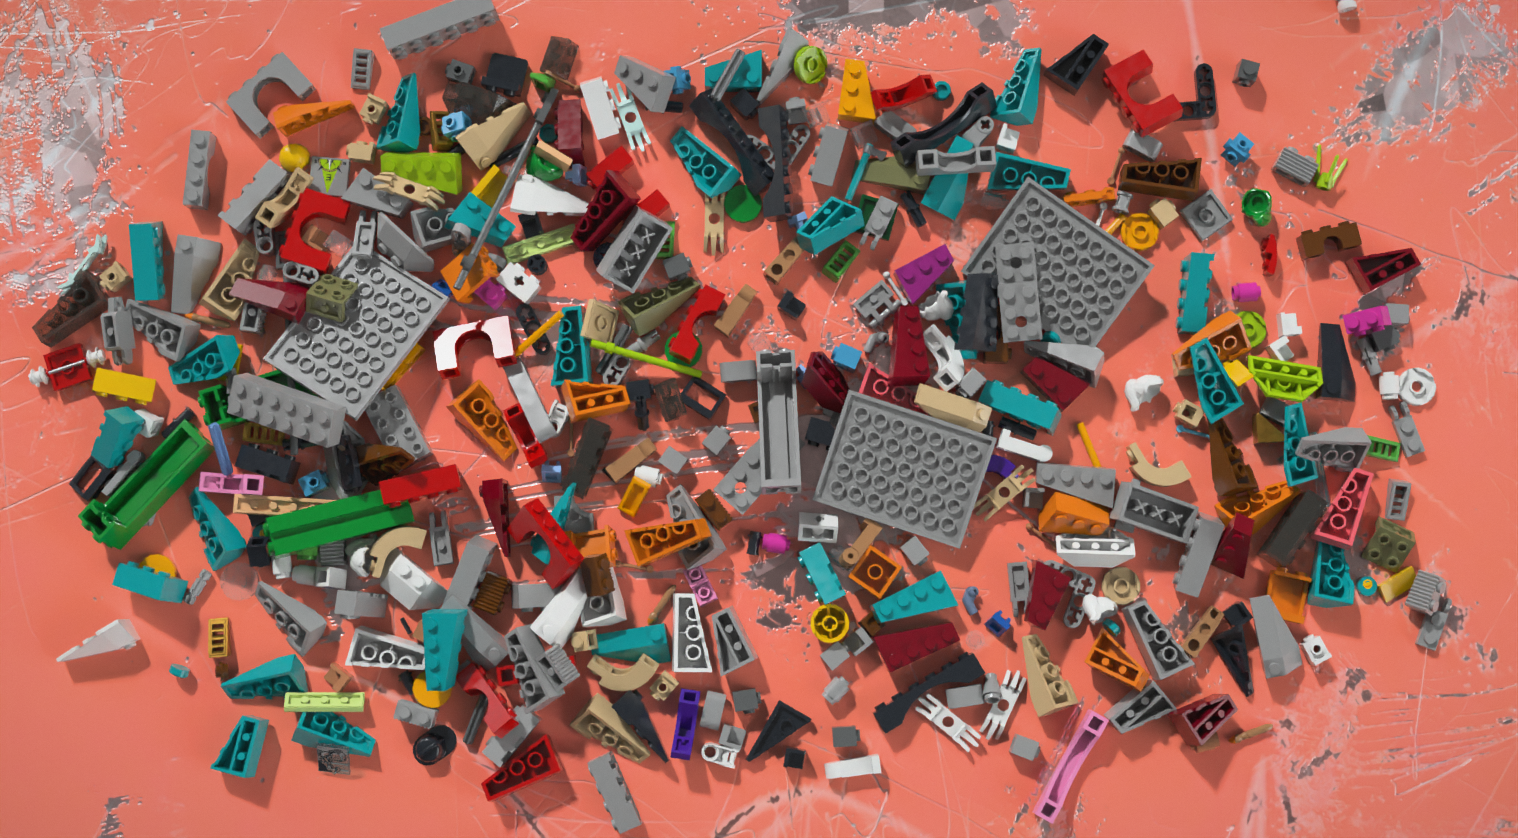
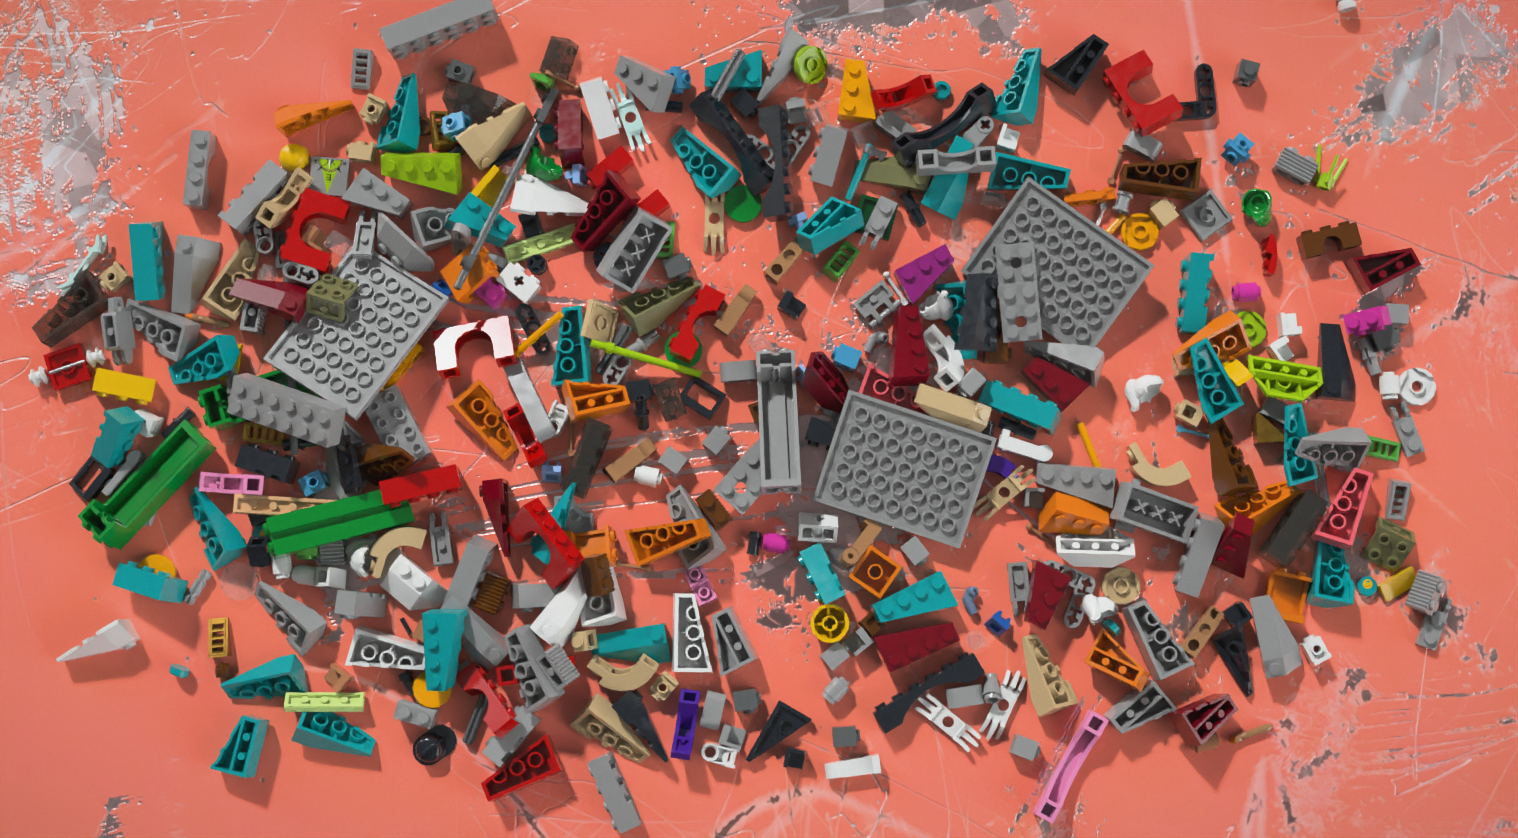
medium blue axle [208,422,233,476] -> none
light grey arch [226,52,316,139] -> none
piece [316,743,351,775] -> none
tan piece [373,172,445,212] -> none
black bracket [481,53,528,97] -> none
light nougat tile [534,141,573,172] -> none
light orange tile [617,476,651,518] -> none
medium nougat piece [647,585,676,625] -> none
teal tile [1040,331,1061,343] -> none

